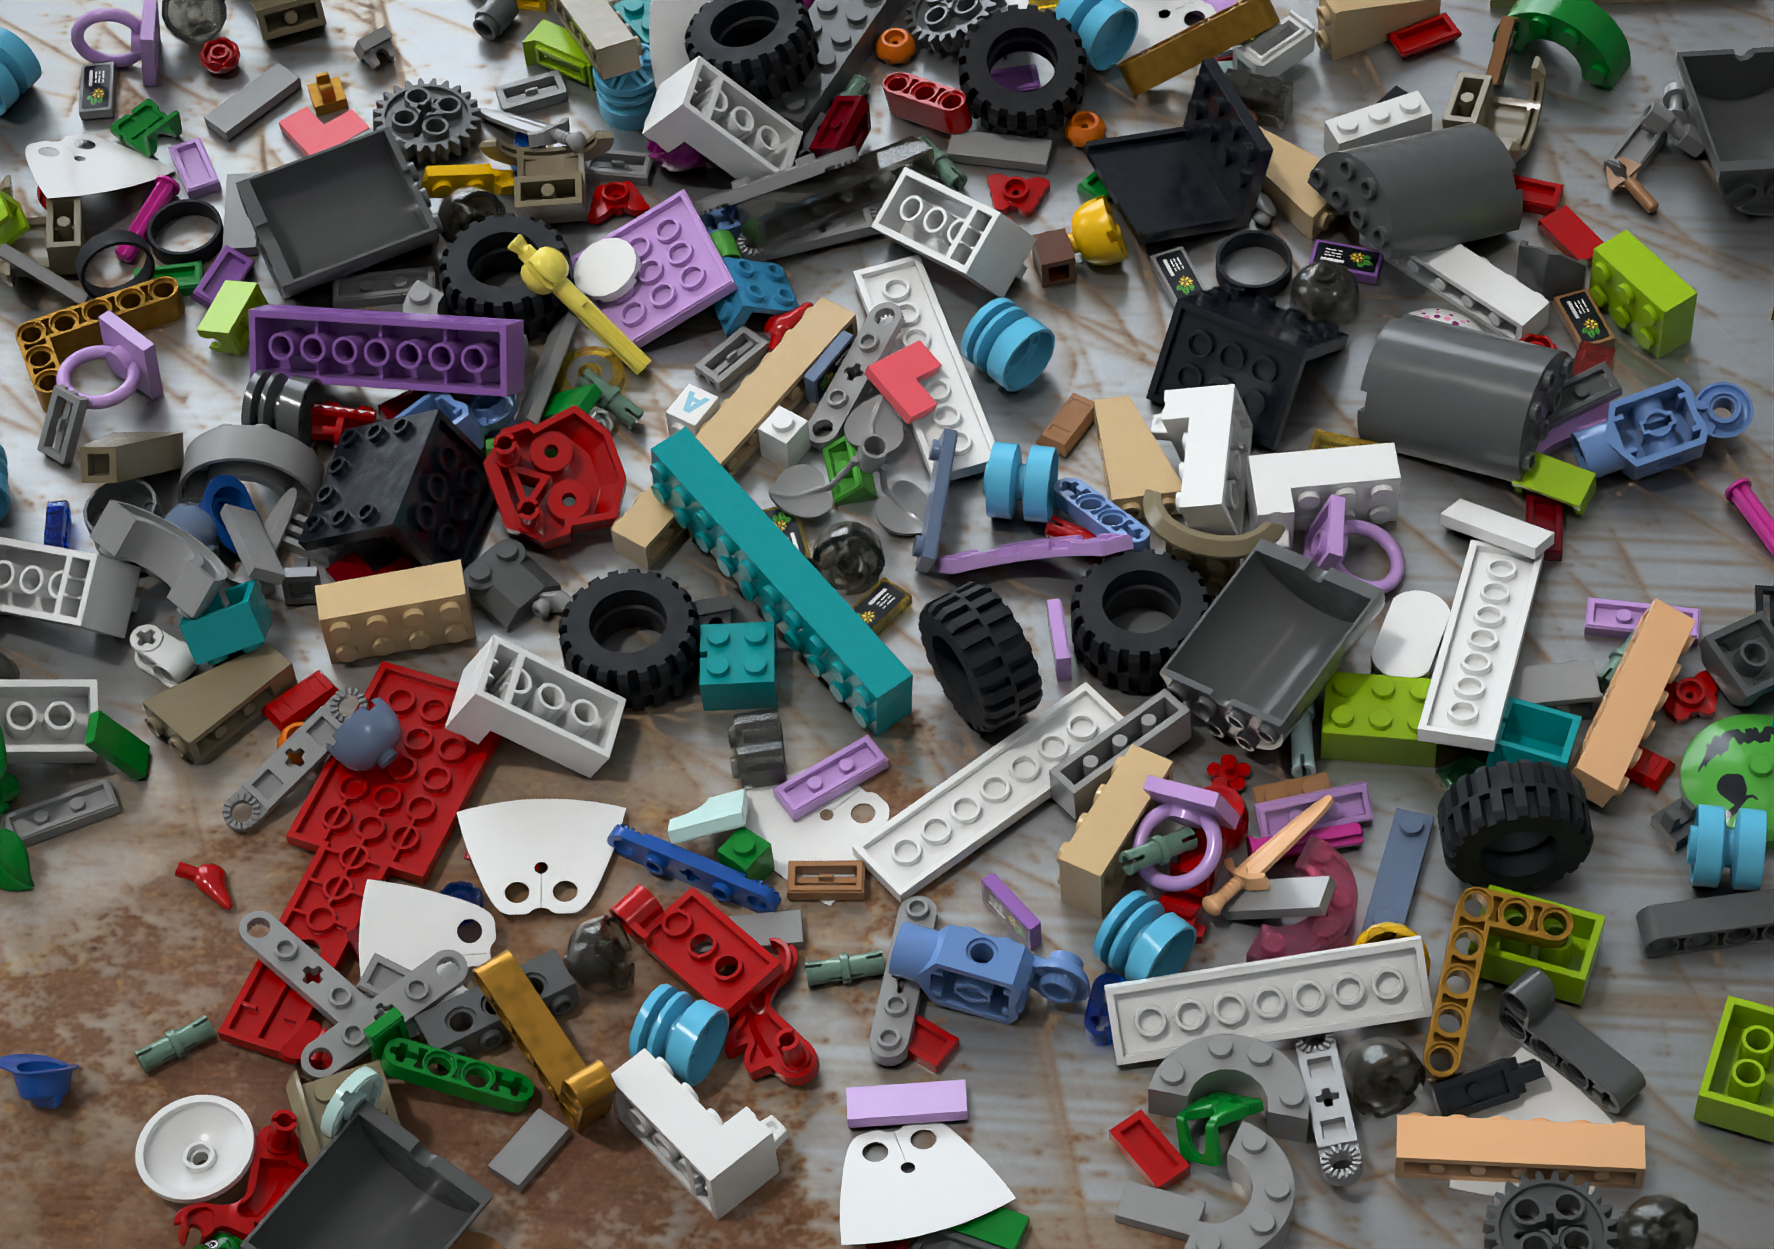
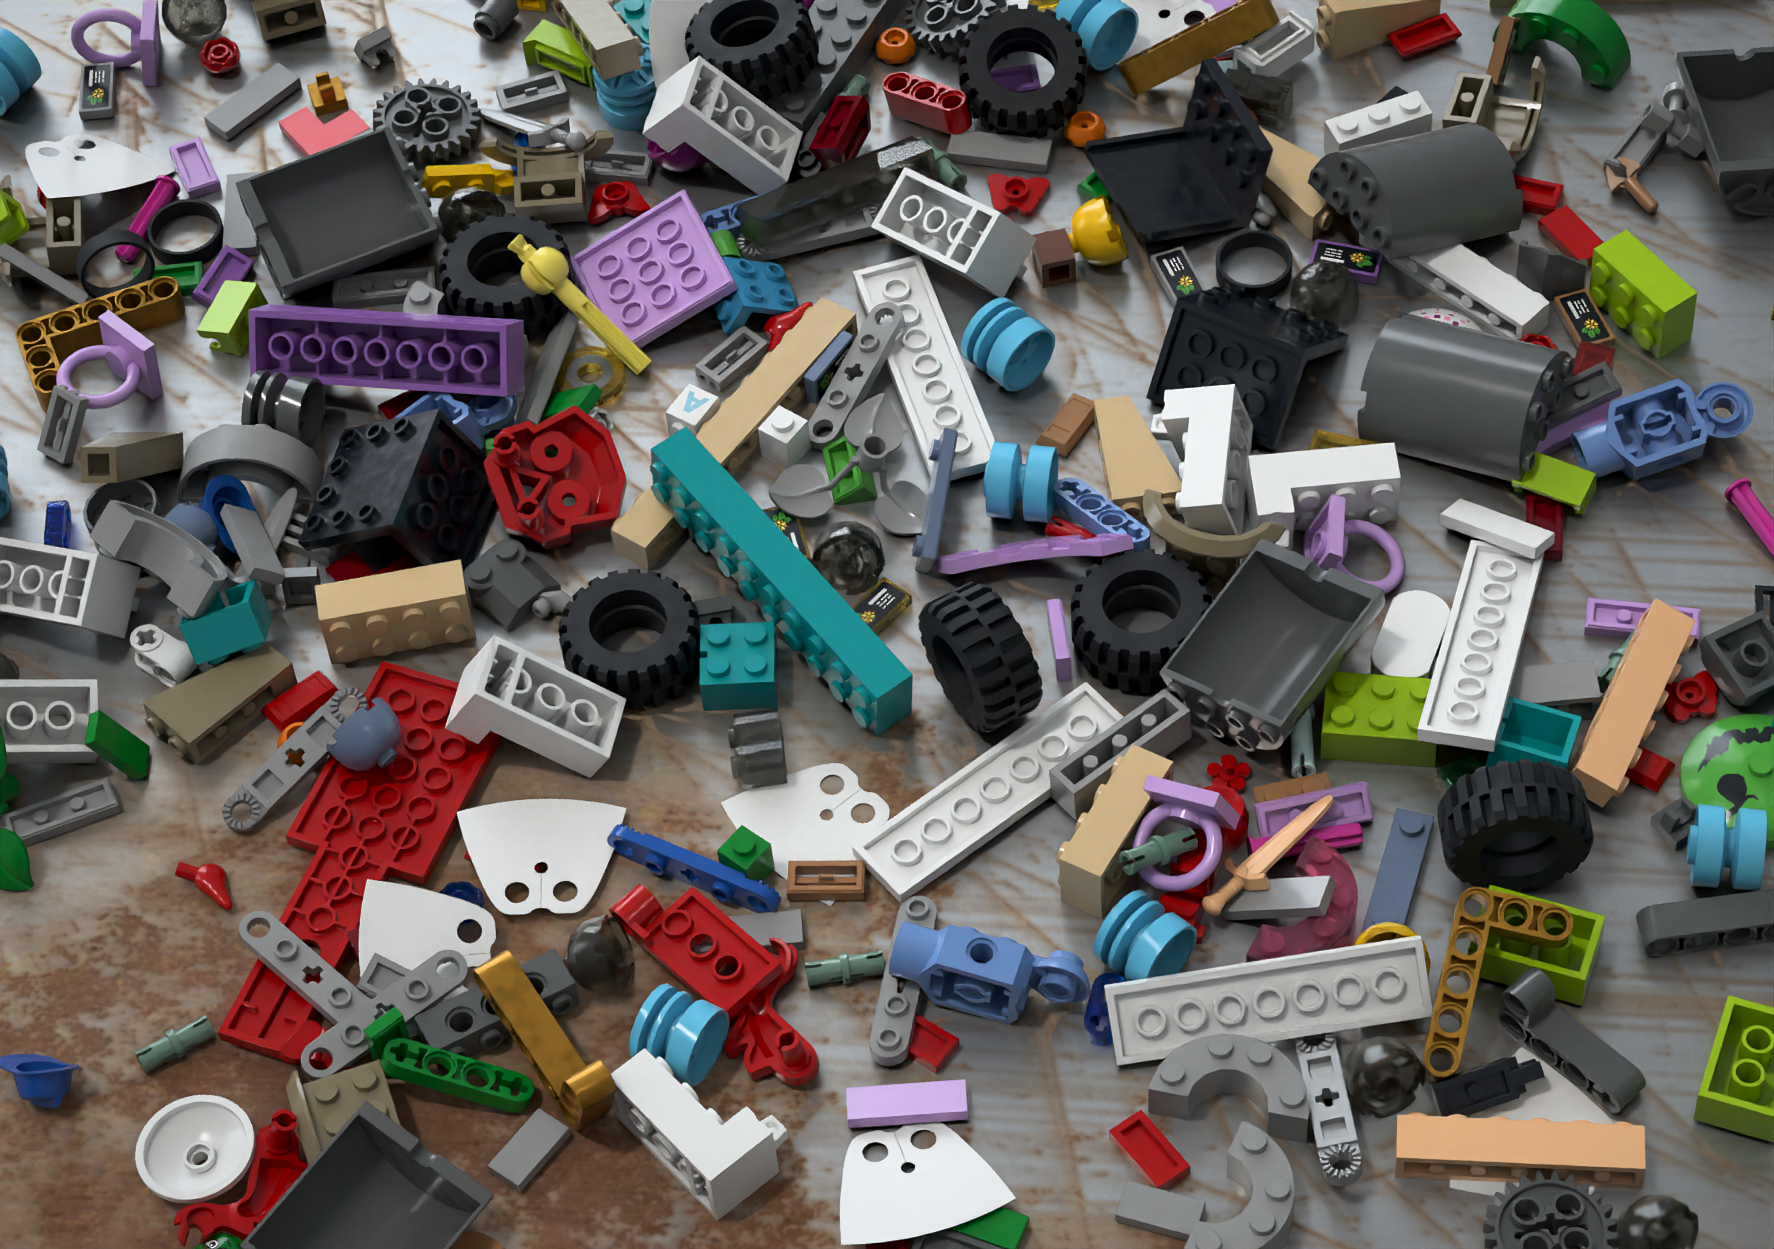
green piece [110,99,183,158] -> none
red hips [311,401,377,447] -> none
light aqua tile [320,1066,383,1139] -> none
white tile [573,238,641,302] -> none
sand green pin [575,368,645,429] -> none
light aqua tile [667,788,749,844] -> none
light grey piece [695,146,859,215] -> none
lavender tile [773,735,889,821] -> none
coral tile [864,340,942,424] -> none
medium lavender tile [981,872,1042,951] -> none
green piece [1176,1091,1264,1167] -> none

